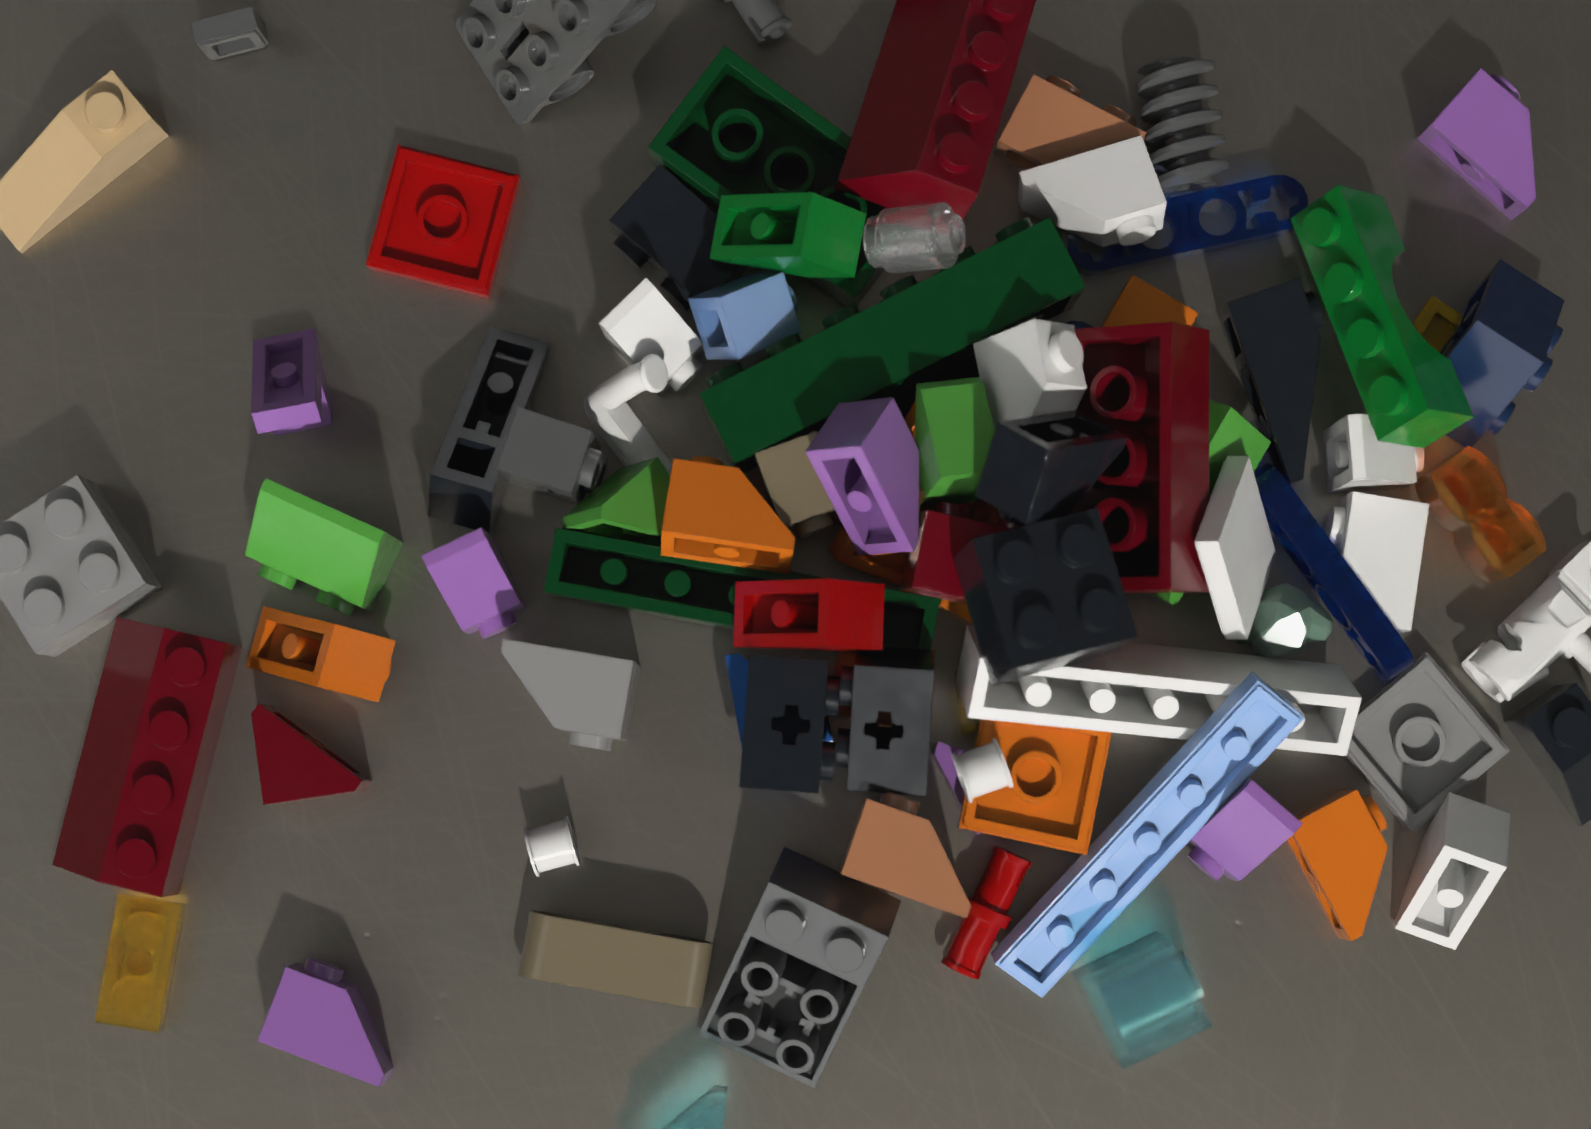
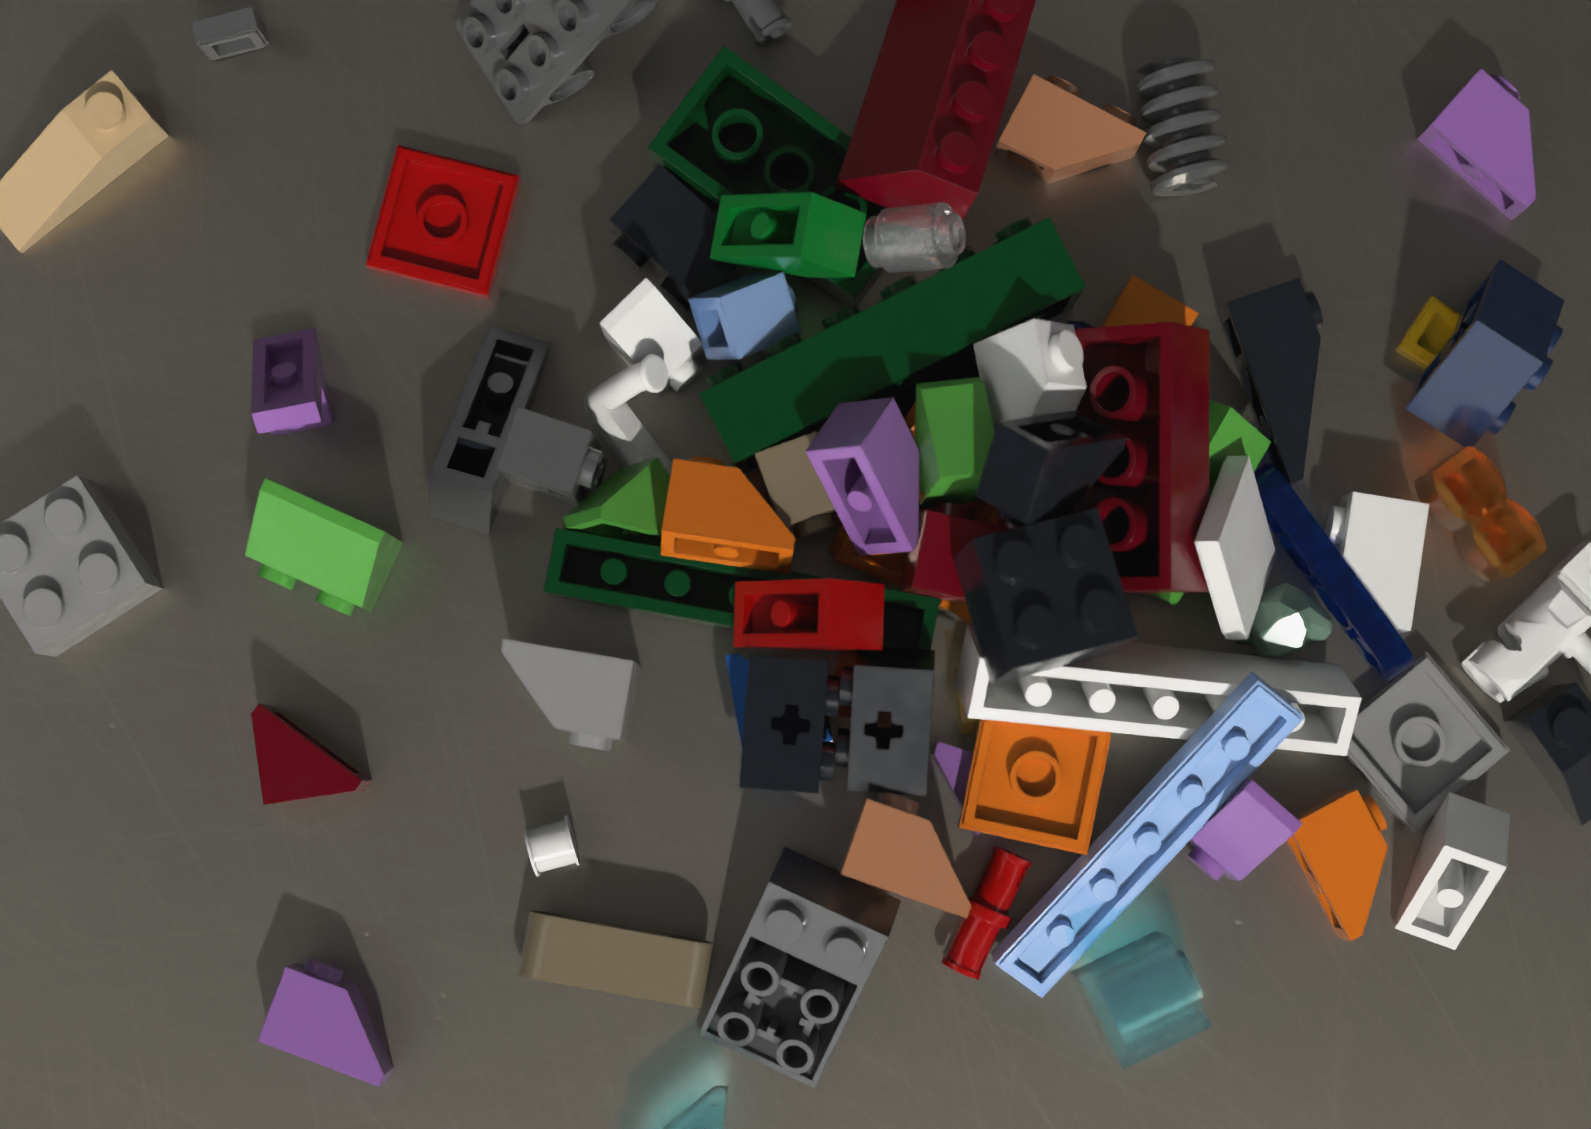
dark red slope [52,617,242,898] -> none
clear yellow plate [95,893,187,1033] -> none
orange slope [246,606,396,703] -> none
medium lavender slope [421,528,527,639] -> none
white axle [951,738,1013,803] -> none
white slope [1018,135,1167,247] -> none
clear blue beam [1064,175,1308,277] -> none
green arch [1290,184,1474,448] -> none
white slope [1323,414,1425,493] -> none

